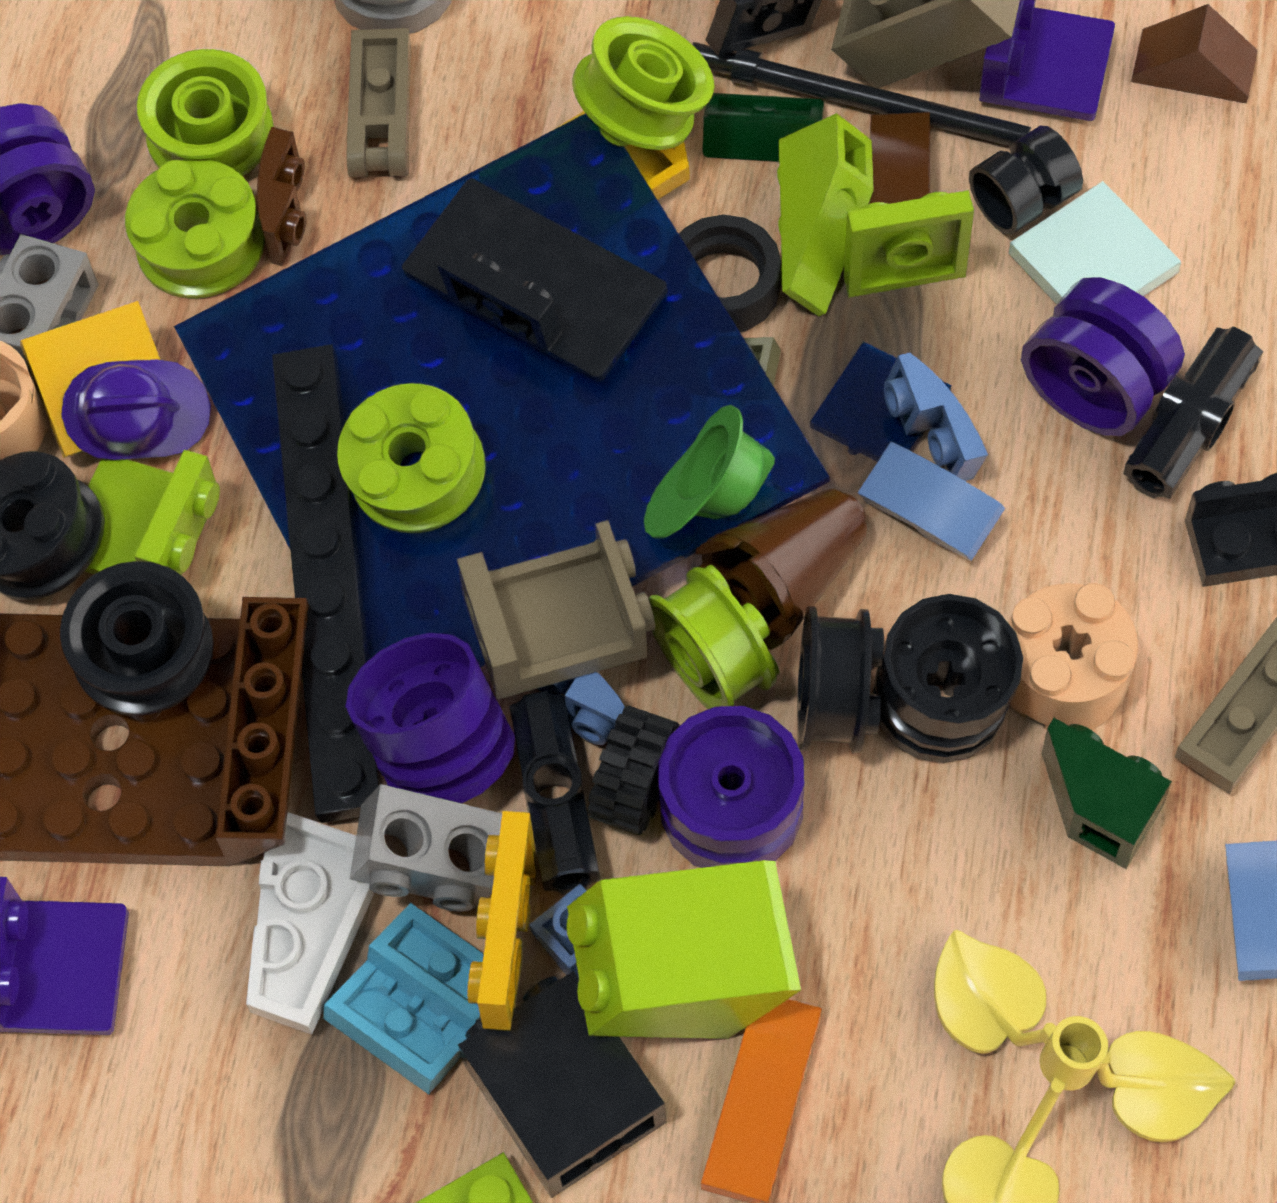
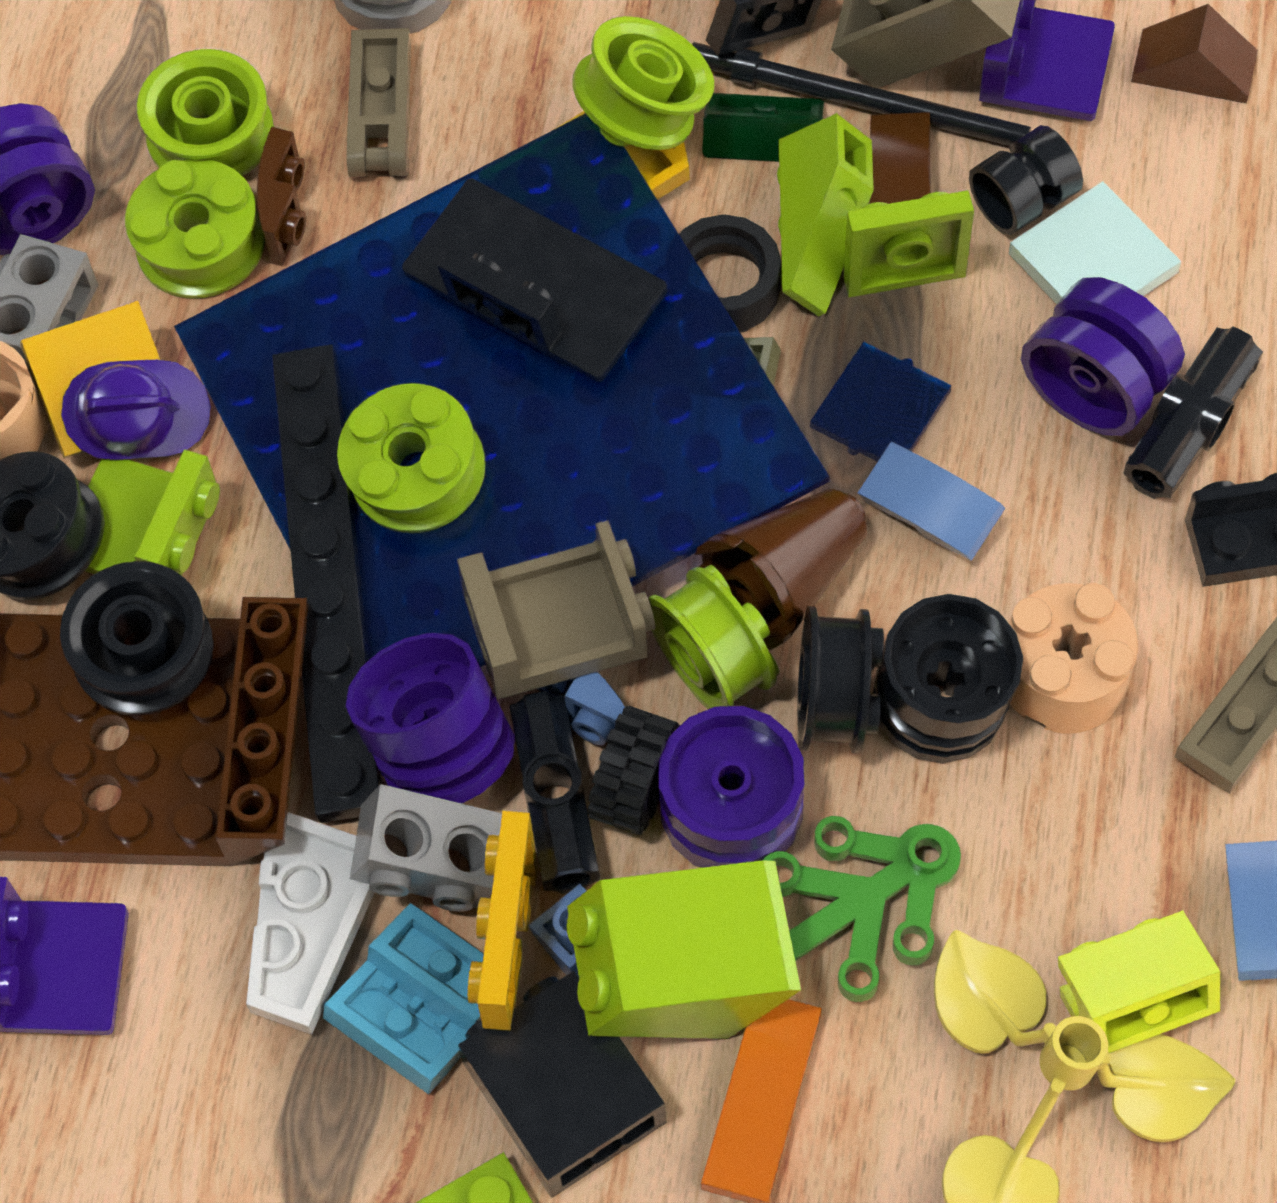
bright green piece [644,405,775,539] -> none
medium blue slope [884,353,988,481] -> none
dark green slope [1042,718,1172,869] -> none
none -> bright green plant [764,816,961,1002]
none -> neon yellow brick [1058,910,1220,1053]

